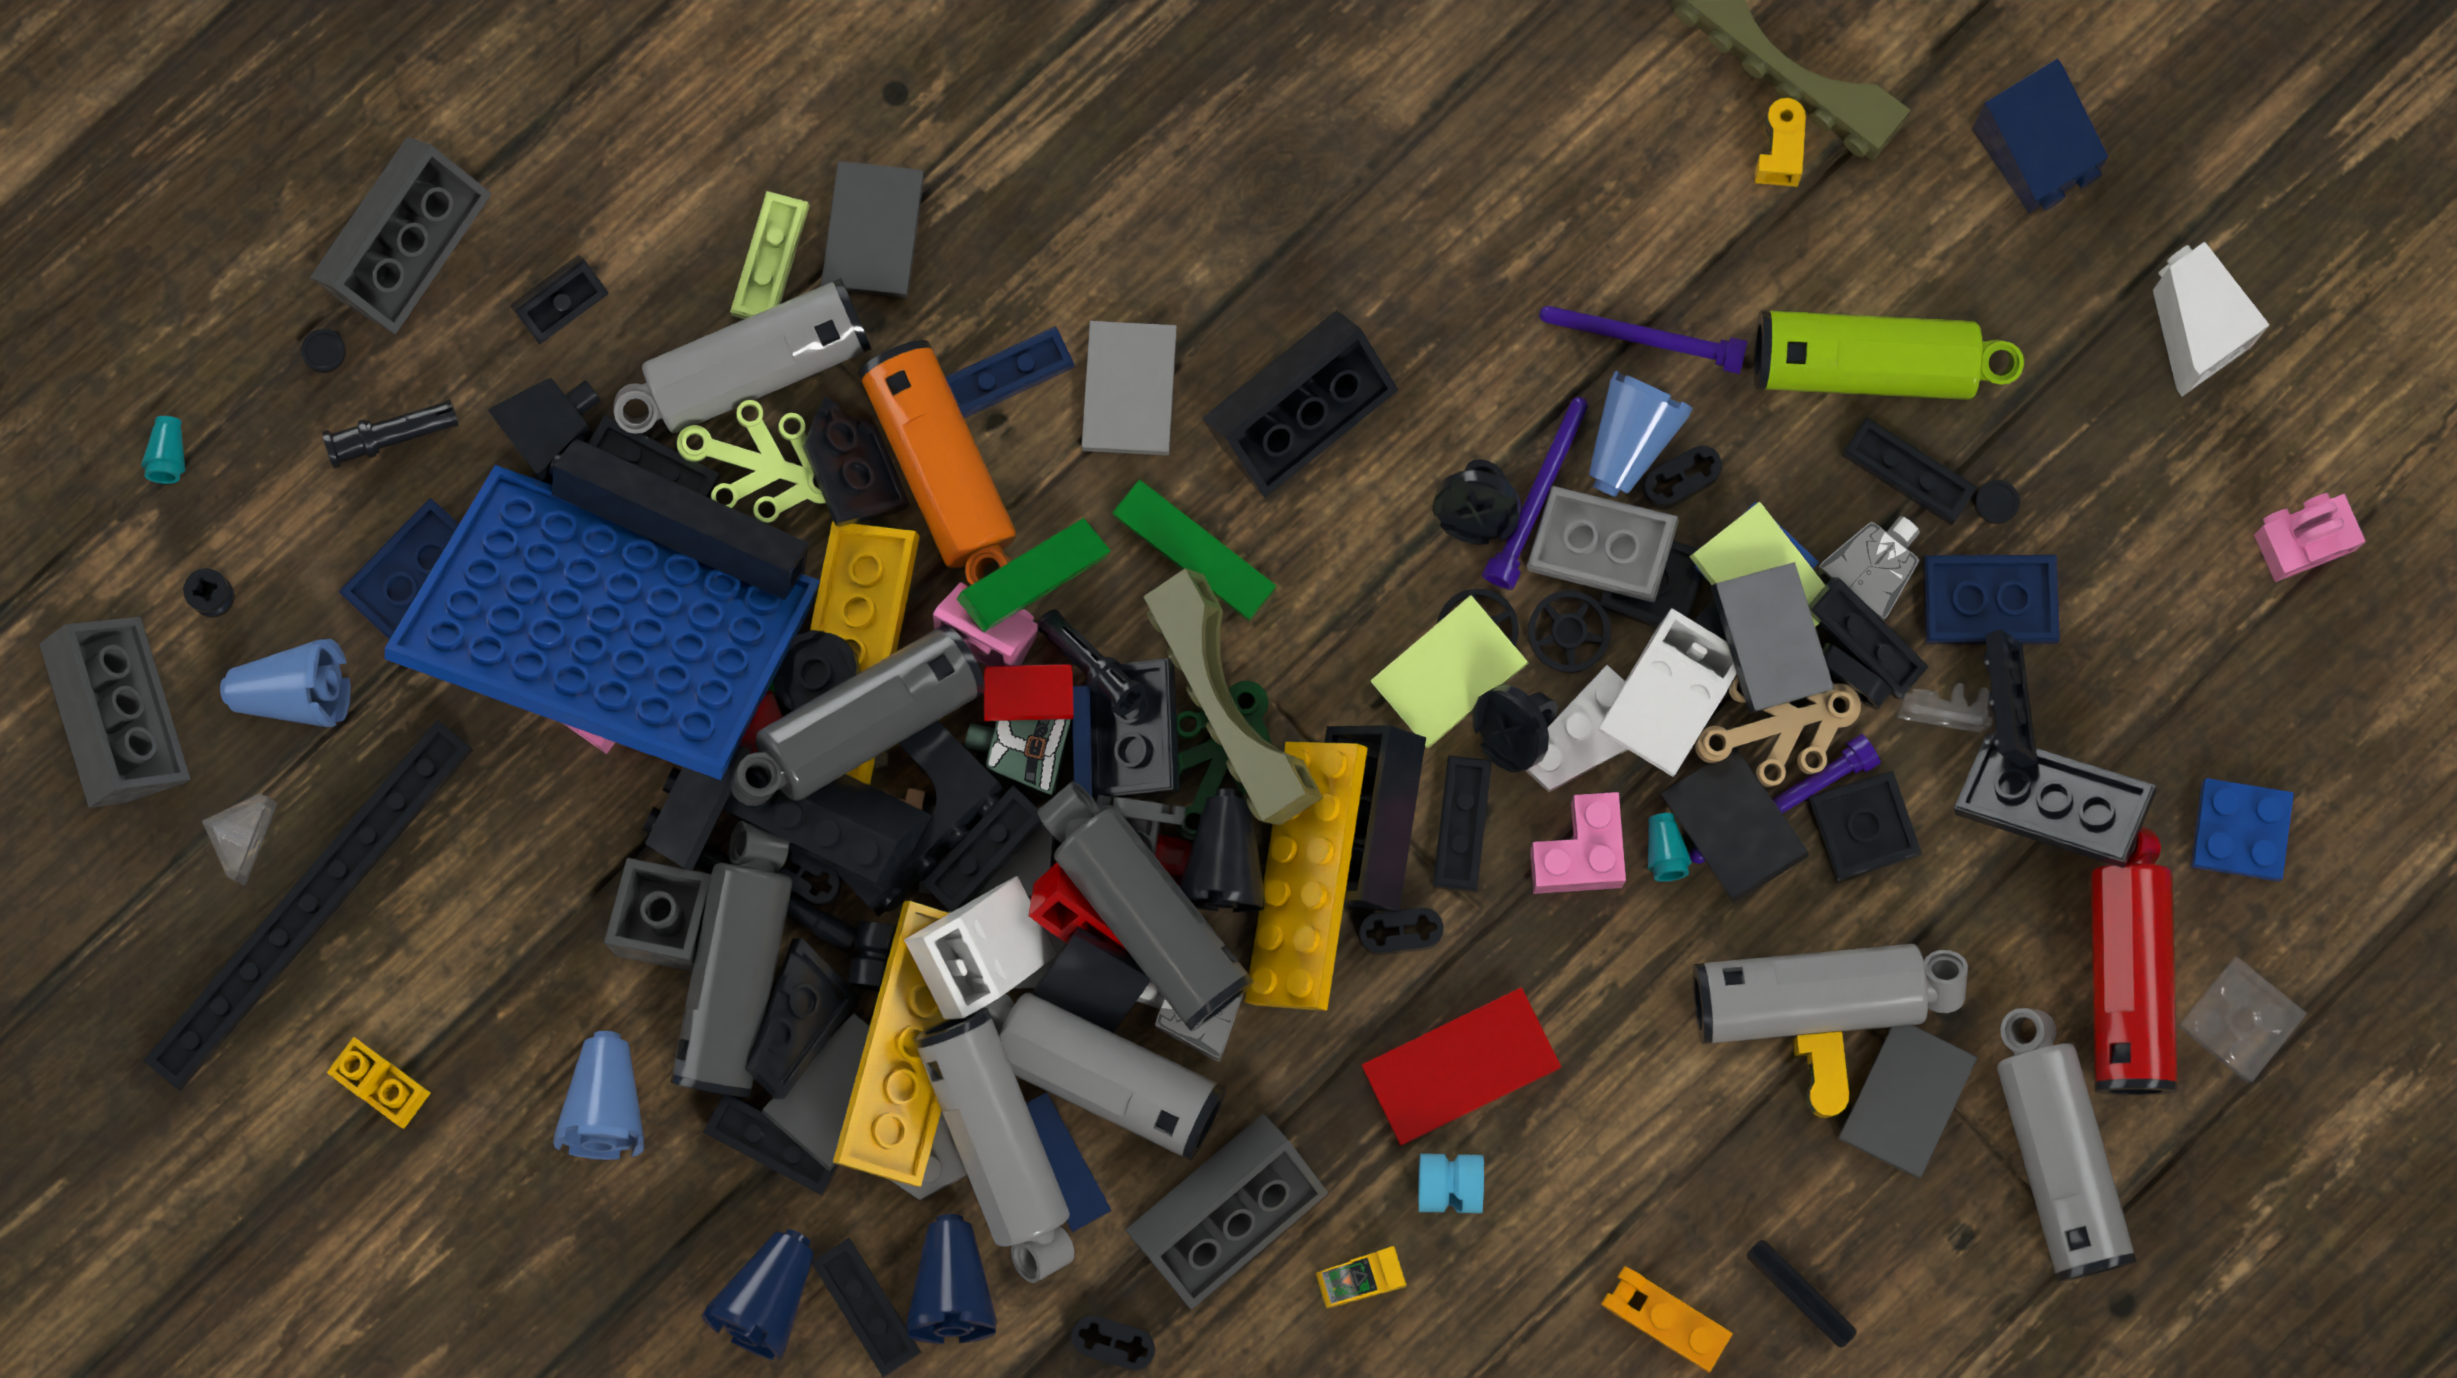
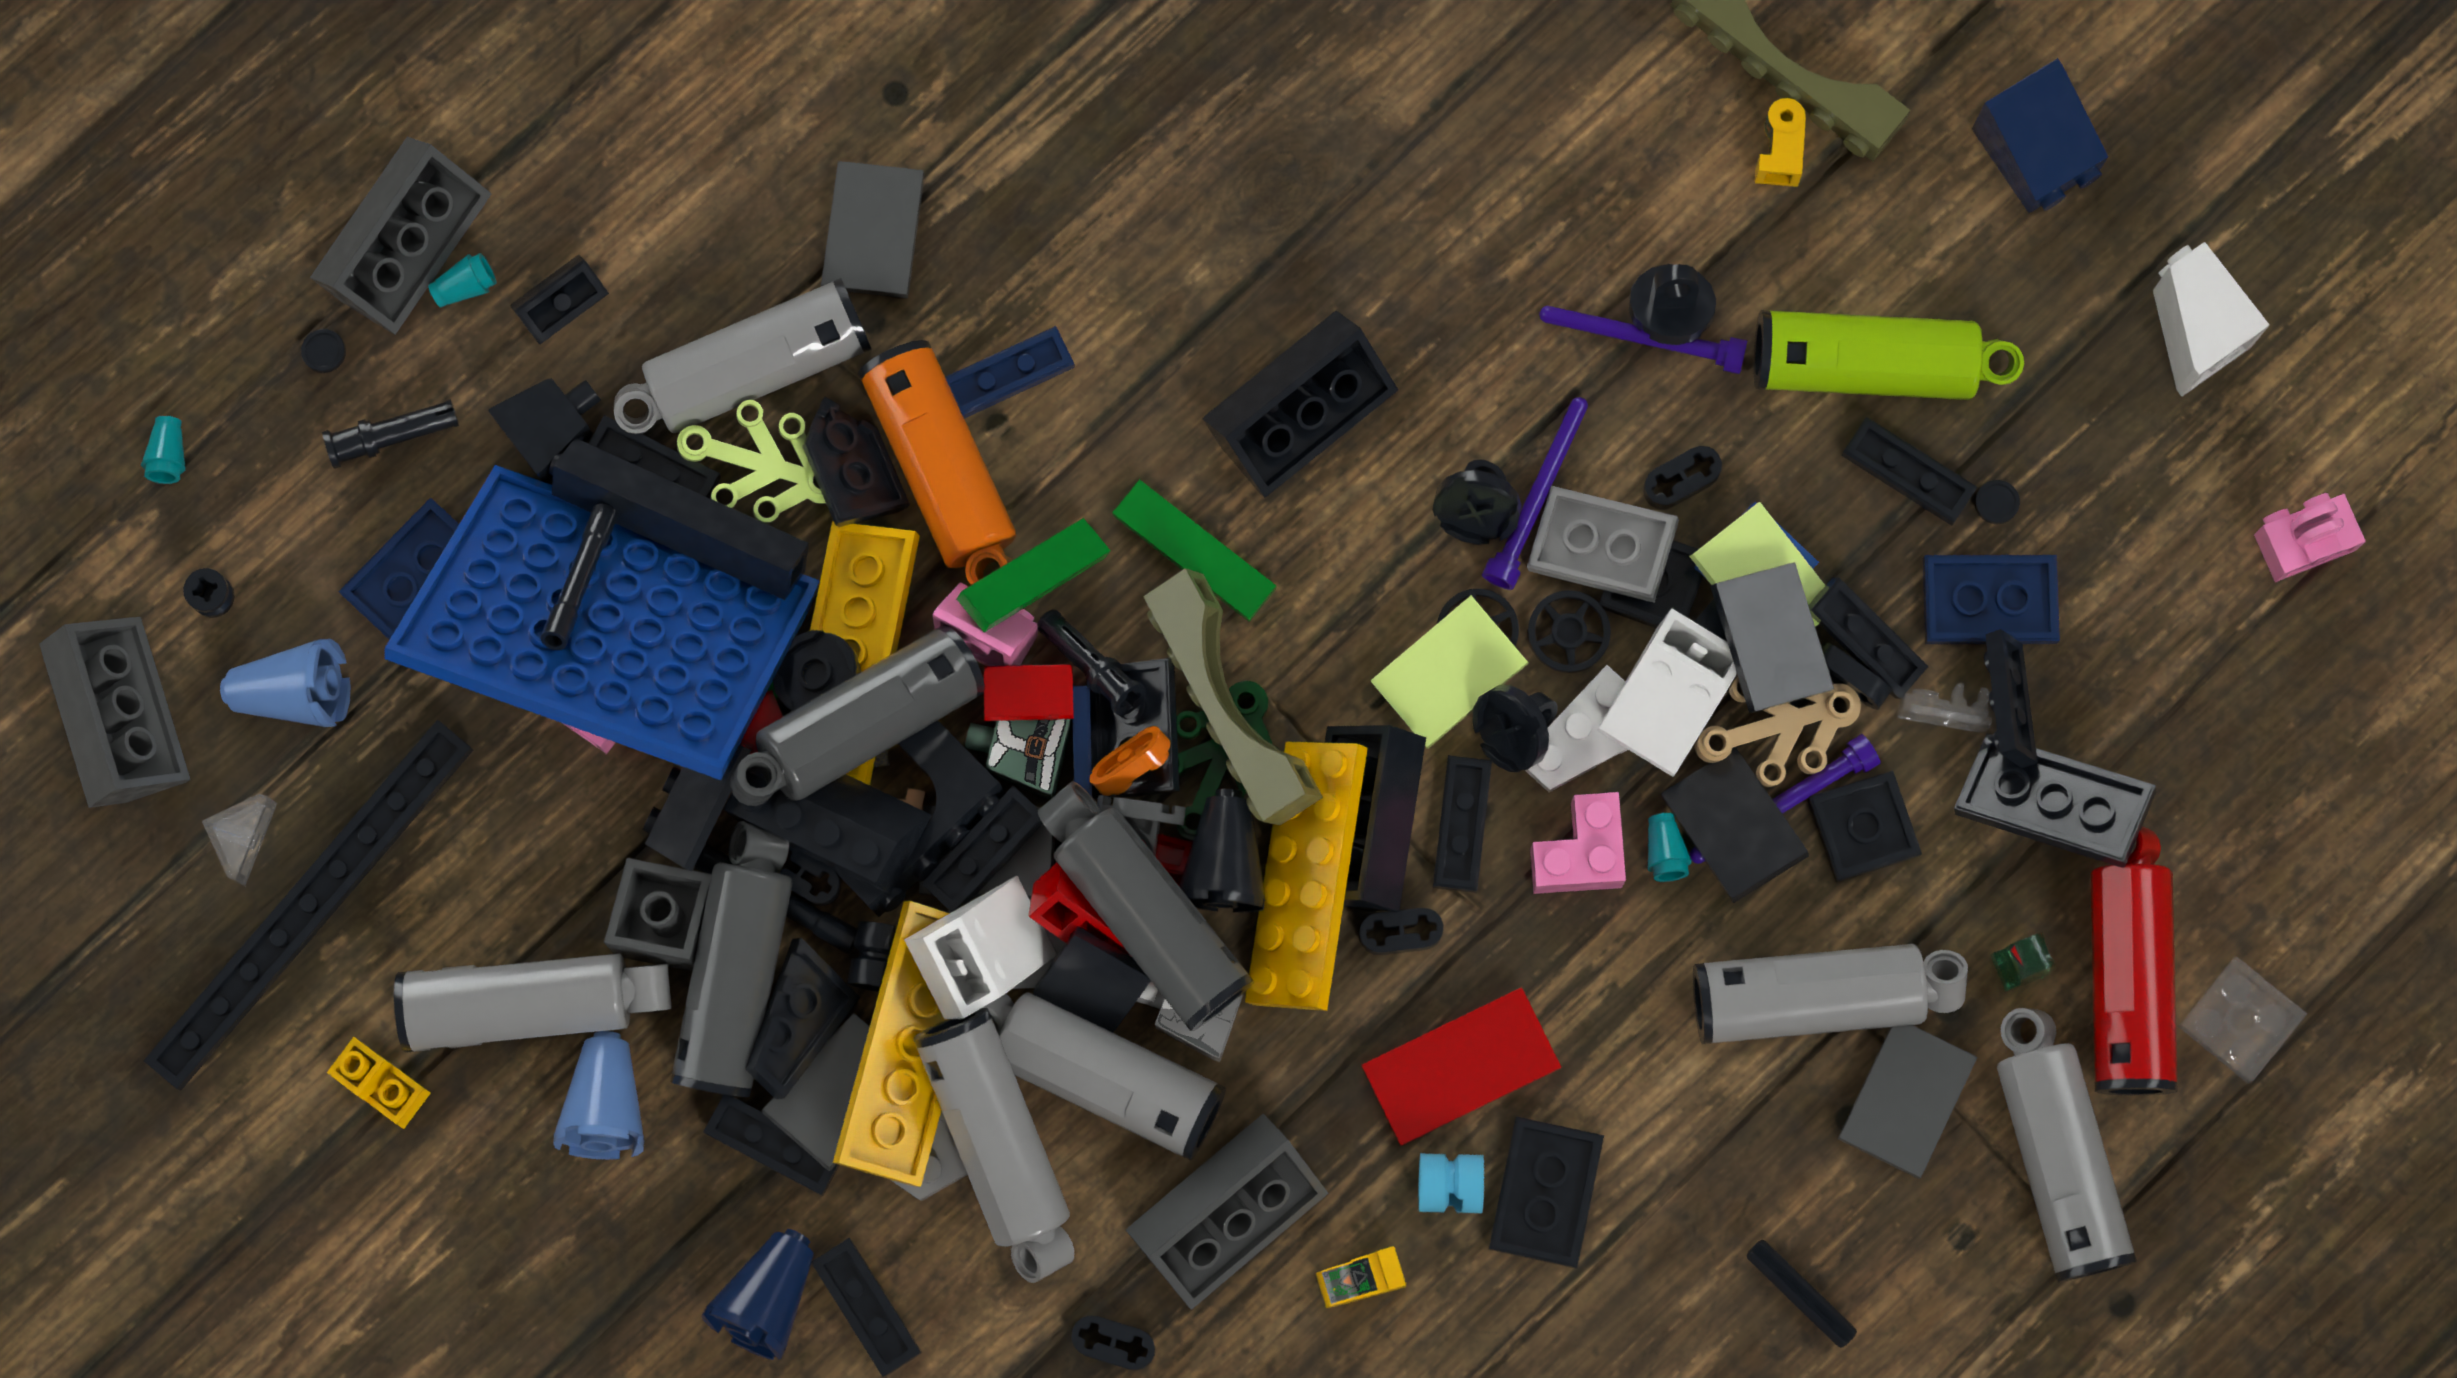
yellowish green tile [730,191,809,319] -> none
dark blue cone [906,1214,997,1344] -> none
dark blue tile [1026,1092,1112,1233] -> none
light grey tile [1082,321,1177,456] -> none
medium blue cone [1589,371,1693,498] -> none
light orange plate [1601,1266,1733,1373] -> none
yellow leg [1793,1031,1849,1118] -> none
light grey torso [1815,516,1920,621] -> none
blue plate [2191,778,2294,882] -> none
none -> light grey piece [394,953,672,1053]
none -> teal cone [428,253,497,308]
none -> black piece [540,504,618,650]
none -> orange plate [1089,726,1171,796]
none -> black tile [1488,1116,1604,1269]
none -> black tile [1628,264,1716,345]
none -> clear green leg [1990,932,2057,992]

